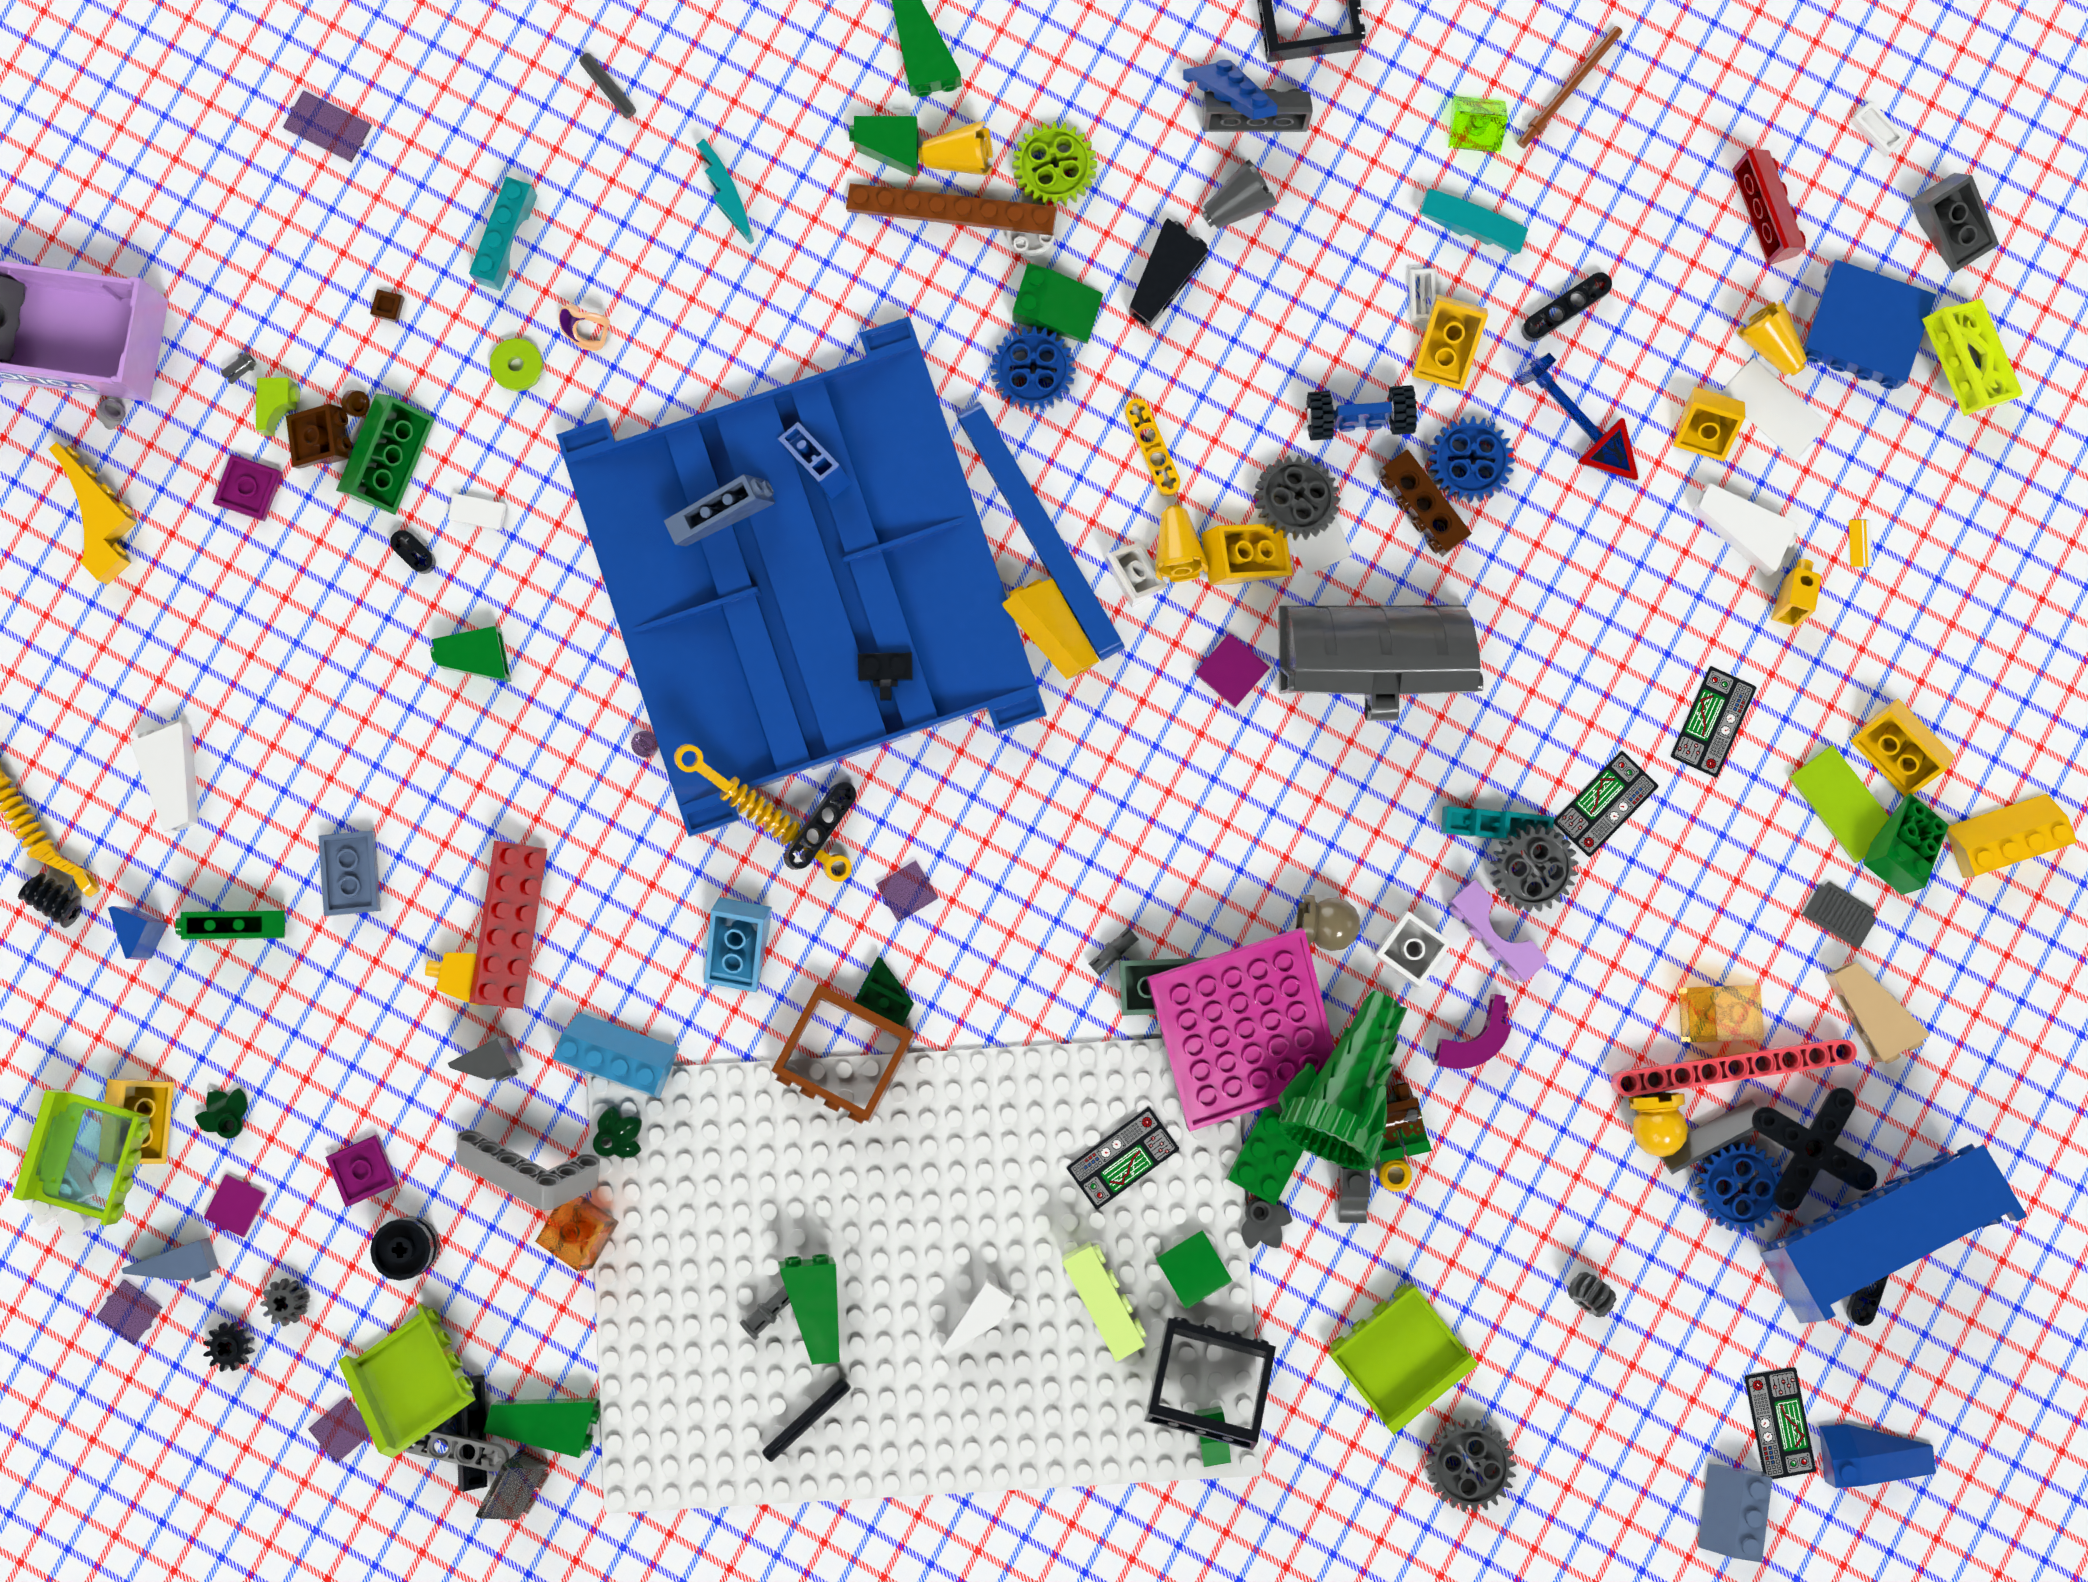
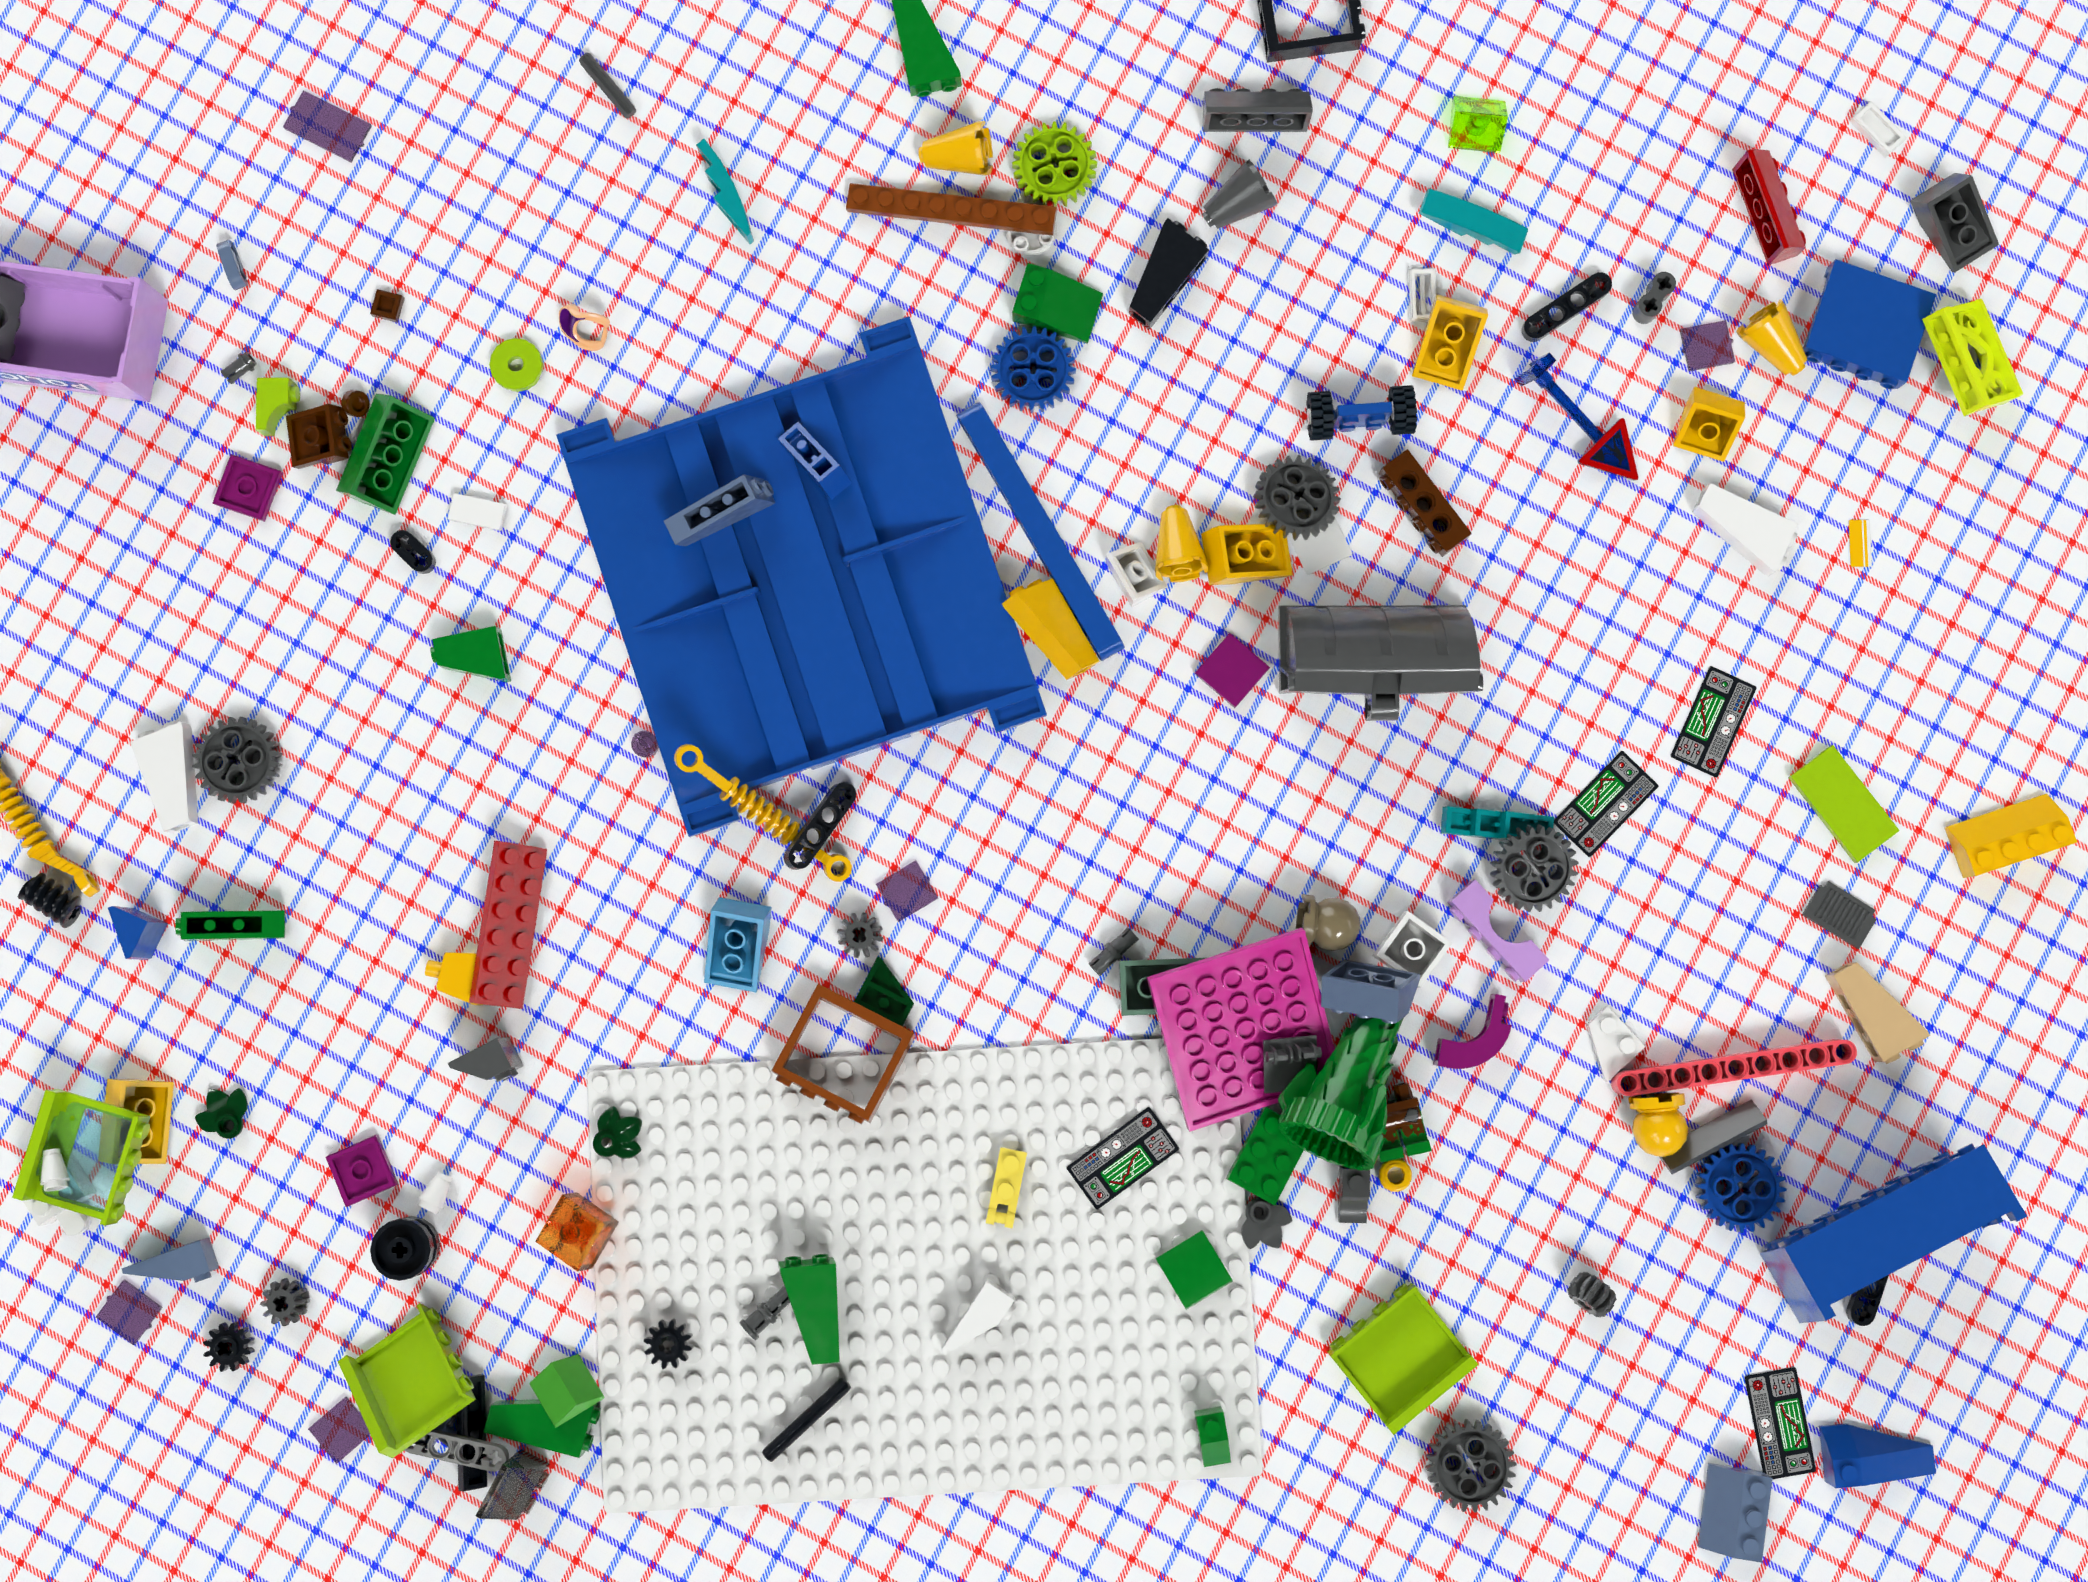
yellow arch [49,442,137,585] -> none
light grey tile [96,399,126,430] -> none
magenta piece [204,1174,267,1238] -> none
sand blue plate [318,830,381,916] -> none
light grey beam [456,1130,600,1210] -> none
teal arch [469,176,538,291] -> none
dark azure slope [552,1012,679,1099] -> none
green slope [849,116,918,176] -> none
black hinge [858,652,913,701] -> none
yellowish green brick [1062,1241,1147,1362] -> none
yellow beam [1125,399,1180,497] -> none
black window [1144,1317,1276,1450] -> none
blue wing [1183,60,1278,120] -> none
blue gear [1427,416,1515,503] -> none
dark orange bar [1517,26,1623,149] -> none
clear yellow slope [1678,985,1764,1042] -> none
white sticker [1720,358,1828,460] -> none
black piece [1752,1087,1877,1211] -> none
yellow torso [1771,559,1821,627] -> none
yellow slope [1850,698,1955,797] -> none
green slope [1863,793,1949,895] -> none
none -> white cone [40,1148,70,1192]
none -> dark grey gear [192,717,283,804]
none -> sand blue beam [216,239,248,290]
none -> white cone [418,1172,453,1214]
none -> bright green slope [529,1354,605,1428]
none -> black gear [644,1318,694,1369]
none -> dark grey gear [837,912,883,958]
none -> light yellow plate [986,1147,1027,1229]
none -> dark grey hinge [1263,1035,1322,1093]
none -> sand blue slope [1321,959,1420,1024]
none -> white wing [1586,1006,1645,1082]
none -> dark grey axle [1632,272,1676,324]
none -> clear purple piece [1680,320,1735,372]

